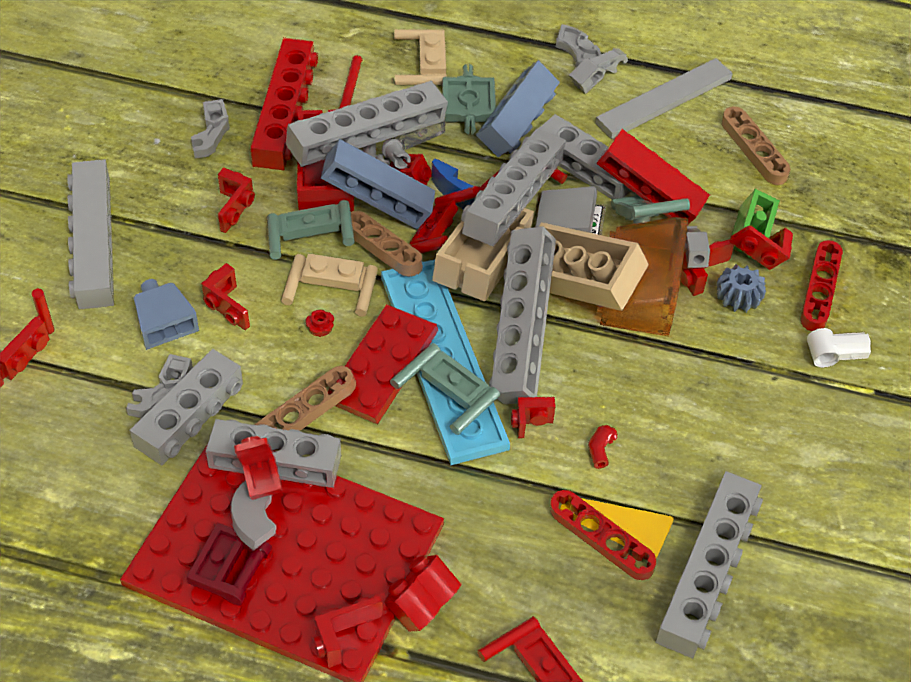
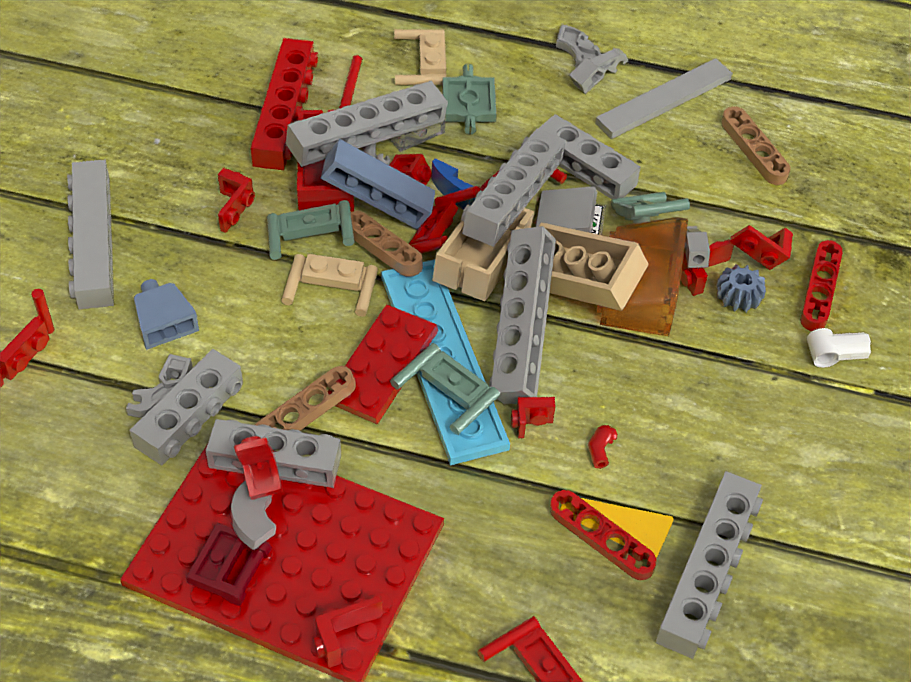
light grey piece [191,99,230,158] -> none
red bracket [201,263,250,331] -> none
red plate [305,310,334,337] -> none
light grey pin [382,139,411,169] -> none
red brick [384,555,461,632] -> none
sand blue brick [476,60,560,157] -> none
red brick [596,129,710,229] -> none
bright green brick [731,189,780,259] -> none

